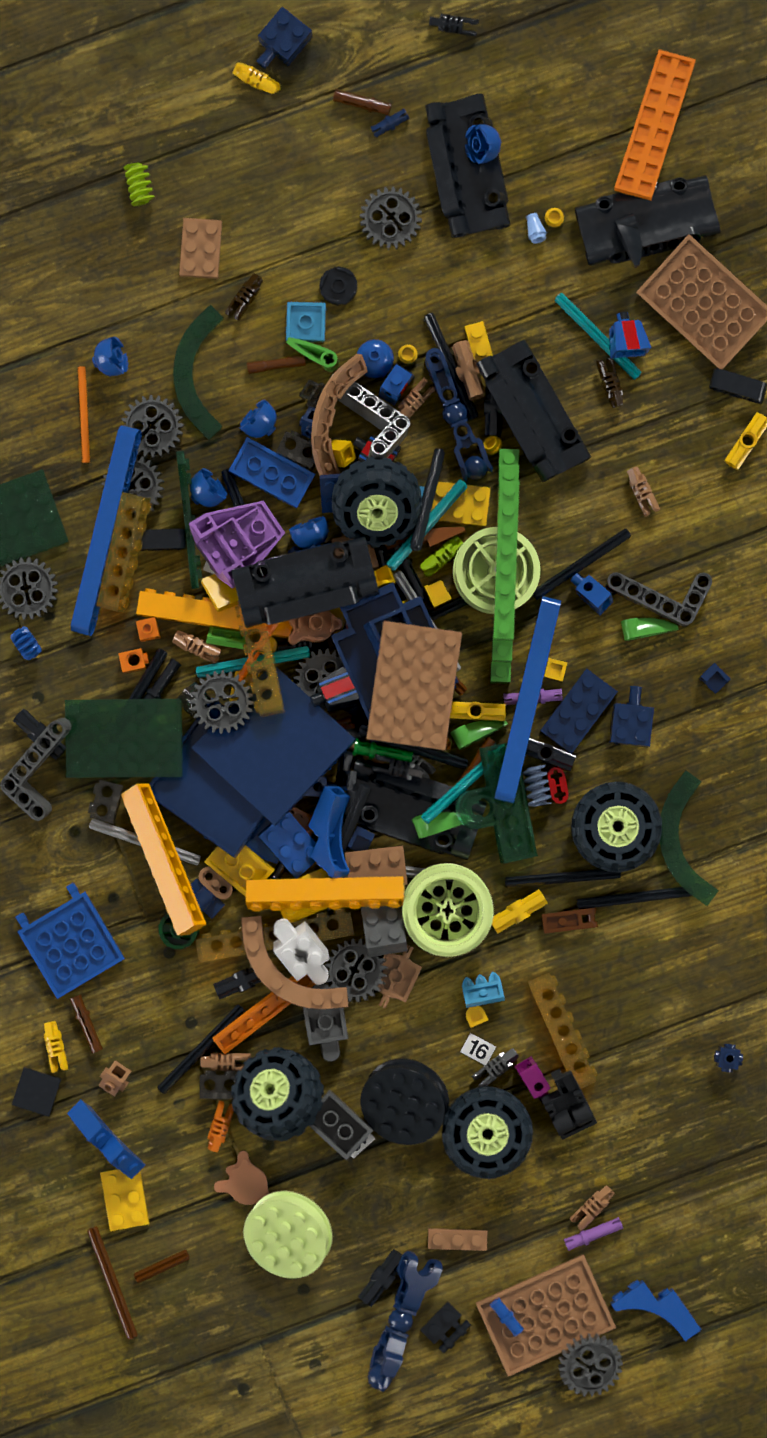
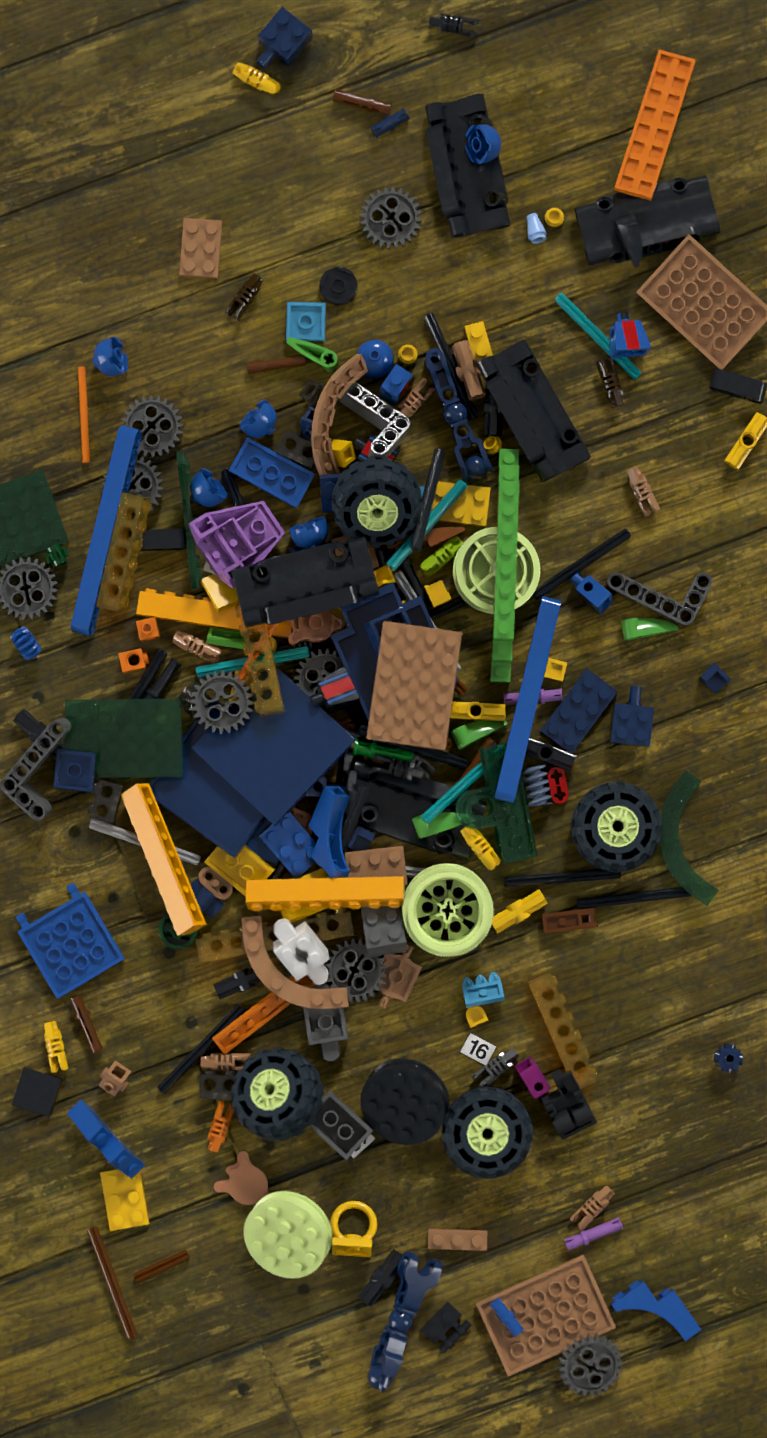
lime piece [123,163,154,206] -> none
clear green plate [173,304,224,440] -> none
none -> dark green gear [44,544,70,568]
none -> dark blue plate [53,749,97,792]
none -> yellow tile [330,1201,377,1257]
none -> yellow hinge [461,823,500,870]

